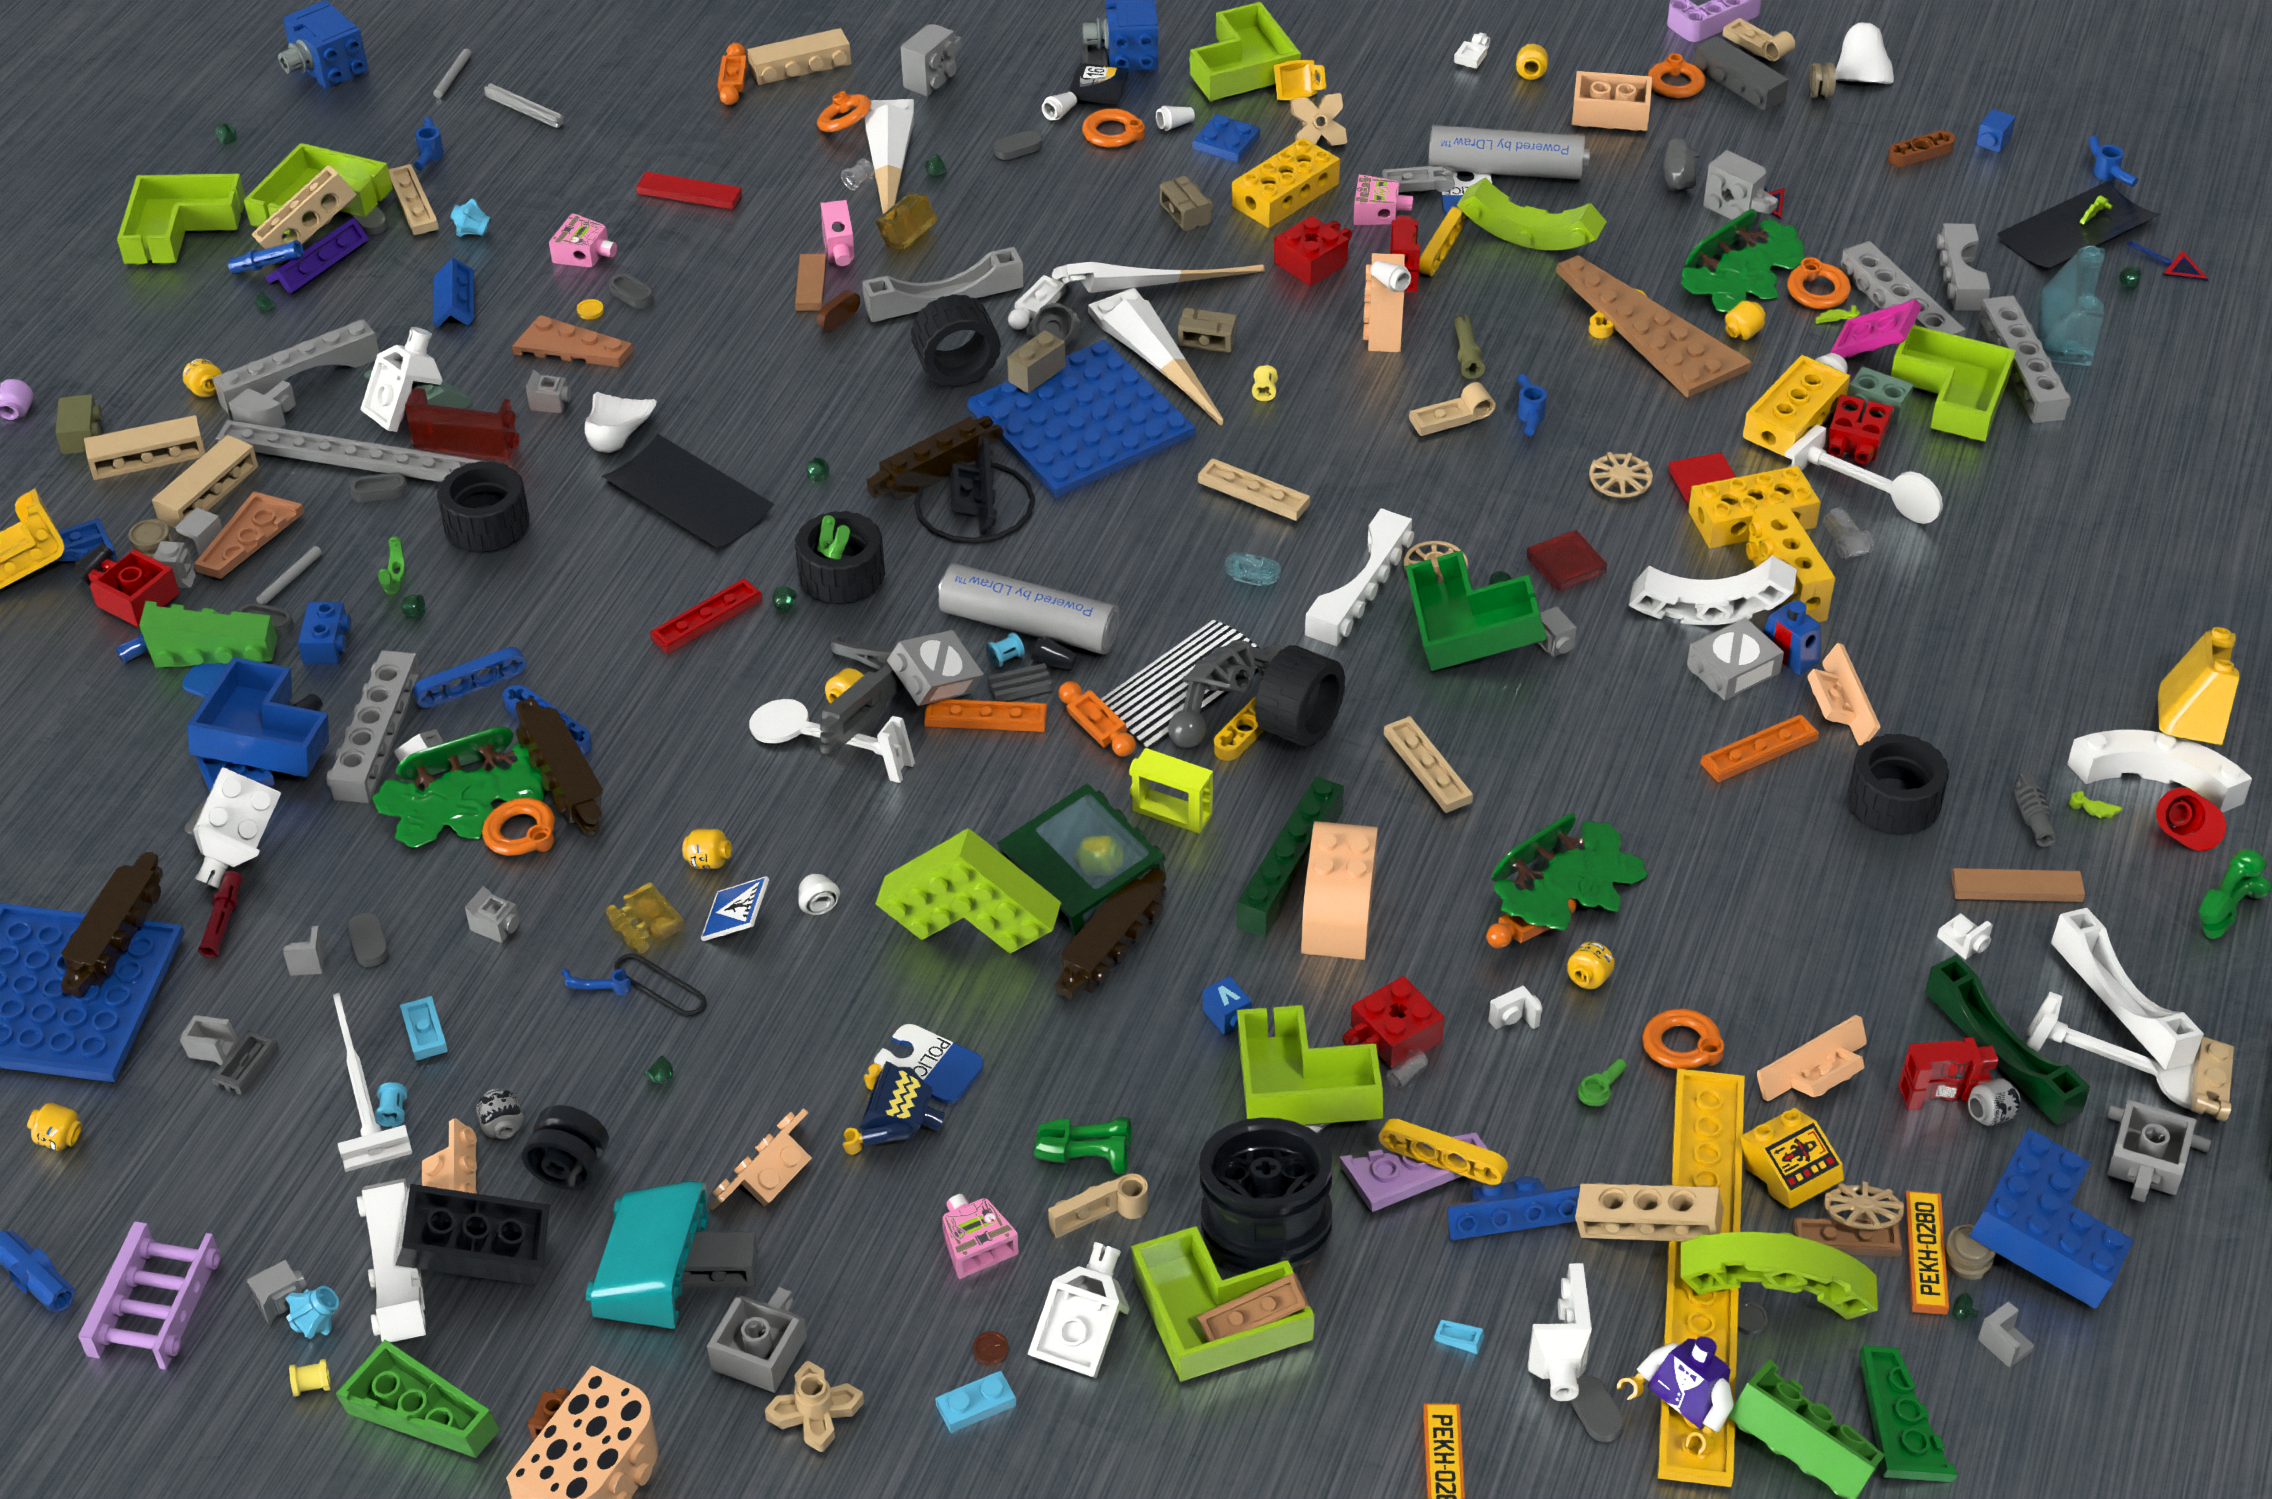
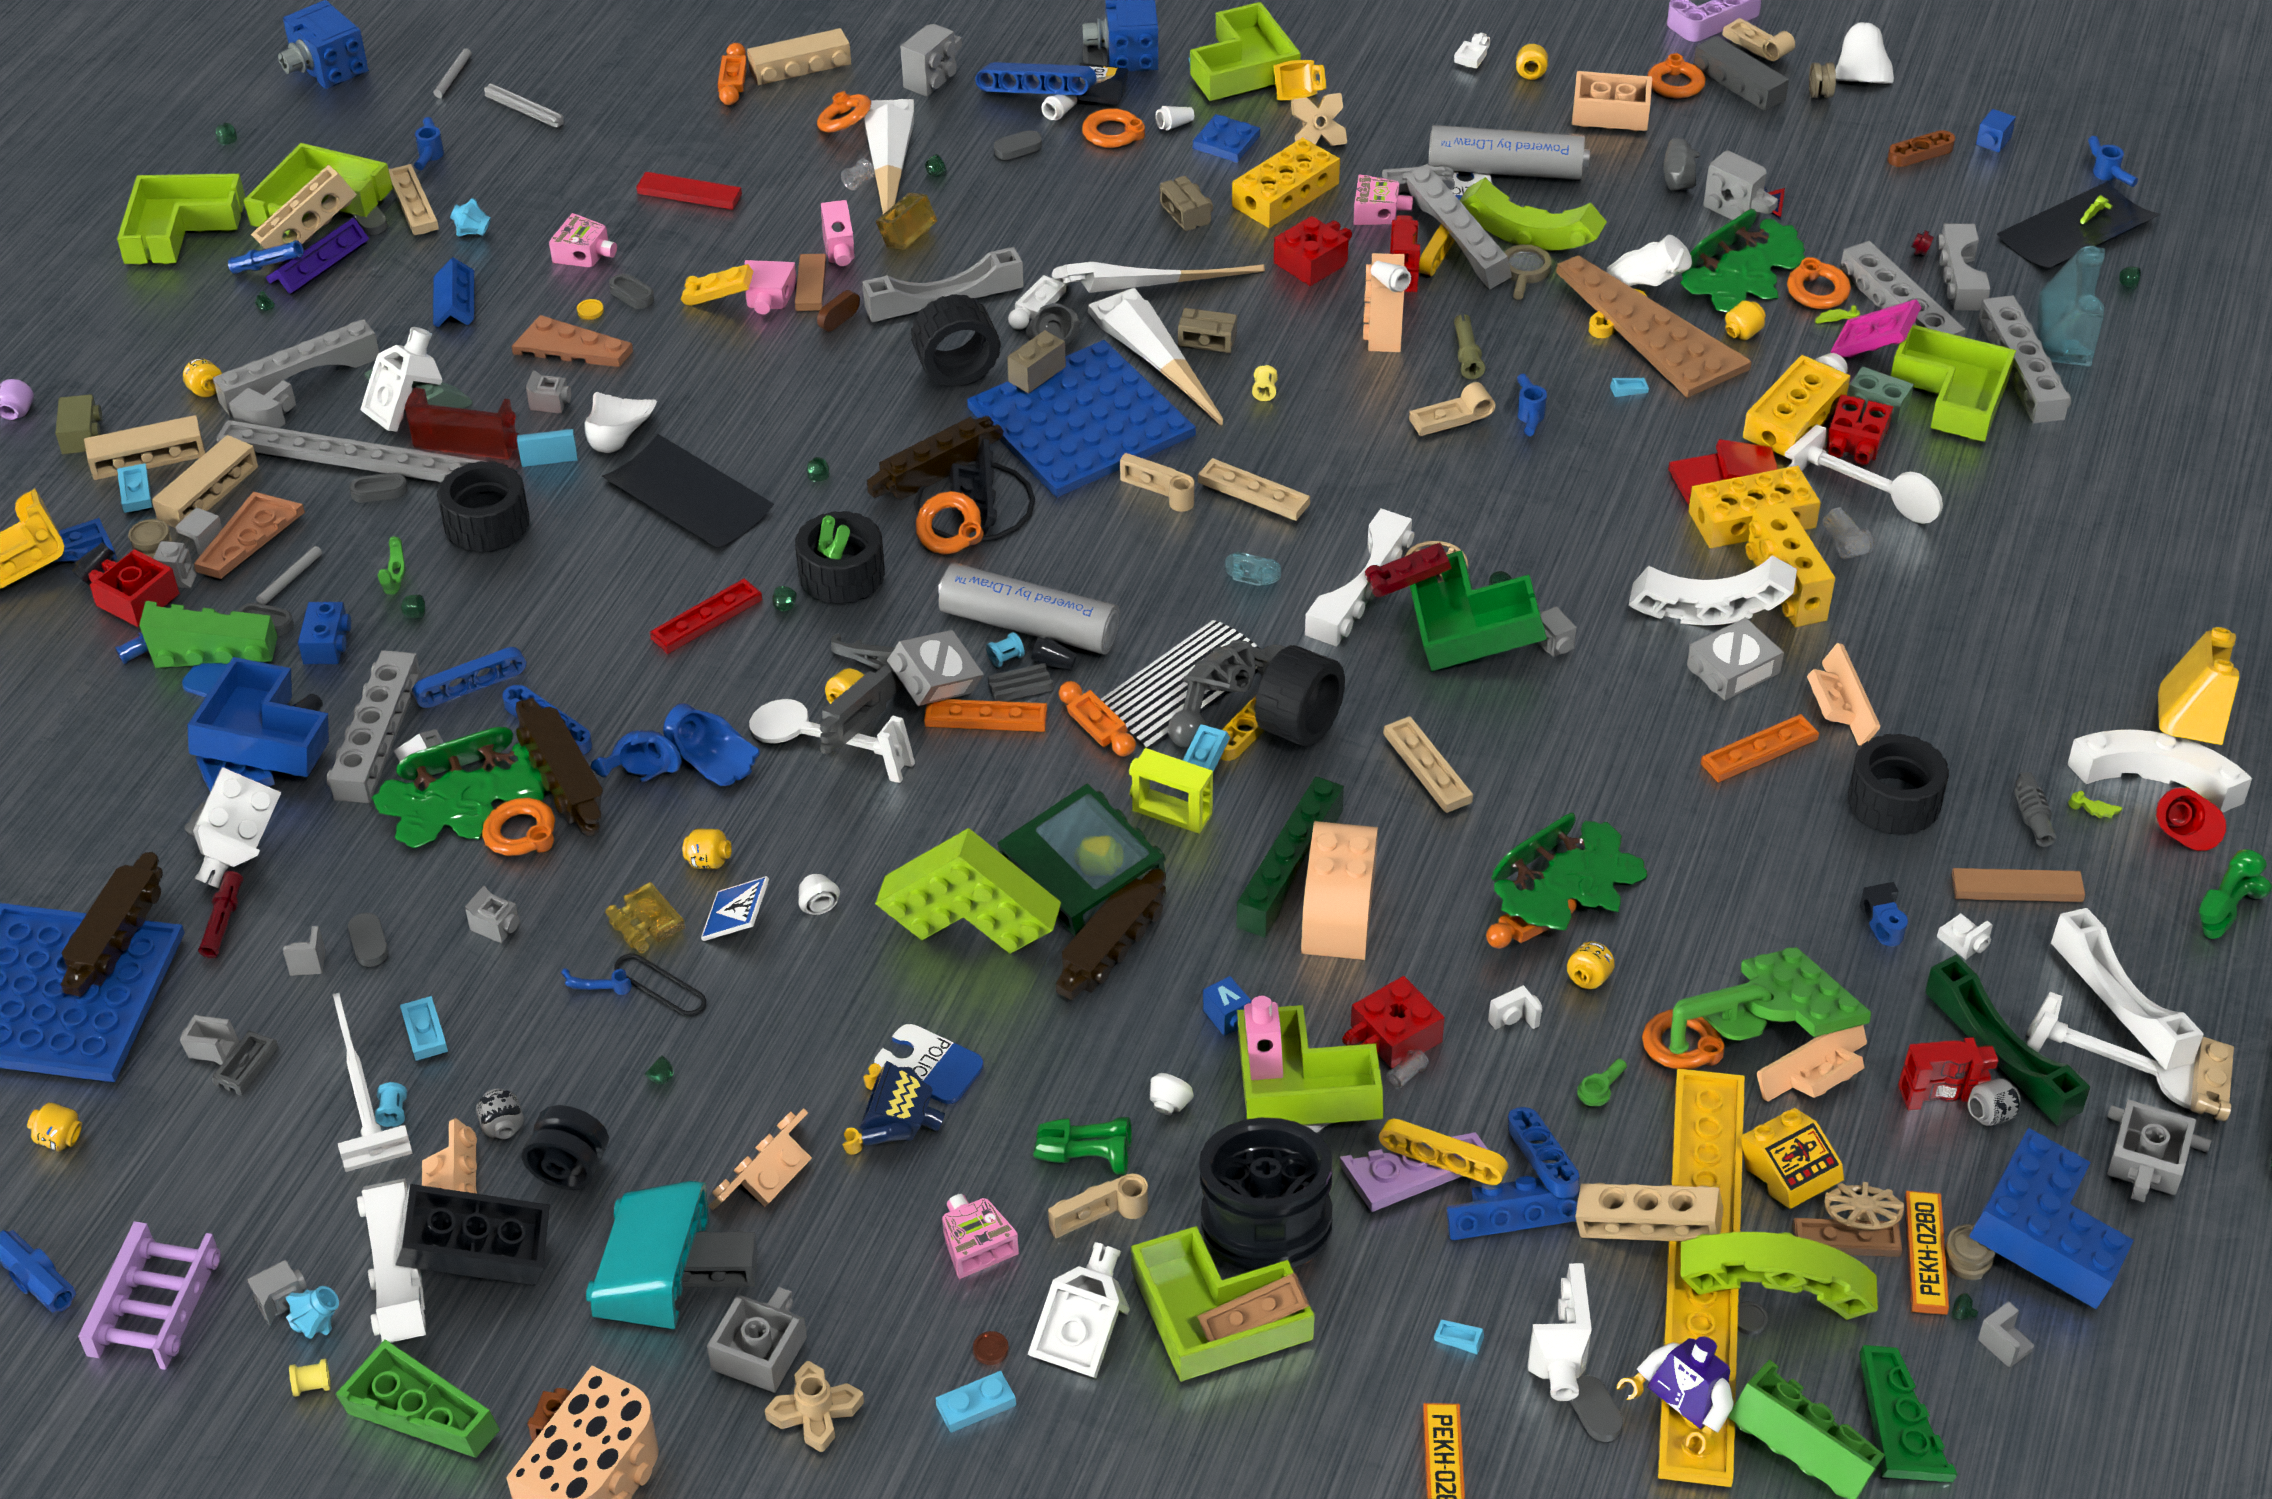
clear red tile [1527,530,1607,591] -> none
tan wheel [1589,452,1653,498] -> none
blue torso [1763,601,1821,676] -> none
piece [2127,241,2208,281] -> none
none -> medium azure plate [117,463,153,513]
none -> medium azure brick [517,429,578,467]
none -> blue piece [590,730,681,782]
none -> blue hair [663,703,760,786]
none -> yellow plate [681,264,754,306]
none -> bright pink torso [744,260,797,314]
none -> orange piece [915,491,984,555]
none -> blue beam [975,62,1097,95]
none -> tan plate [1120,453,1195,512]
none -> white cone [1150,1073,1194,1116]
none -> medium azure plate [1183,724,1230,772]
none -> bright pink torso [1244,996,1283,1080]
none -> dark red plate [1365,542,1452,597]
none -> light grey arch [1405,164,1512,290]
none -> dark tan piece [1504,245,1551,300]
none -> blue beam [1508,1107,1580,1198]
none -> white hair [1606,235,1692,287]
none -> medium azure piece [1610,378,1649,397]
none -> bright green plate [1669,947,1871,1054]
none -> red tile [1716,439,1778,480]
none -> leg [1859,882,1908,946]
none -> dark red plate [1911,230,1934,256]

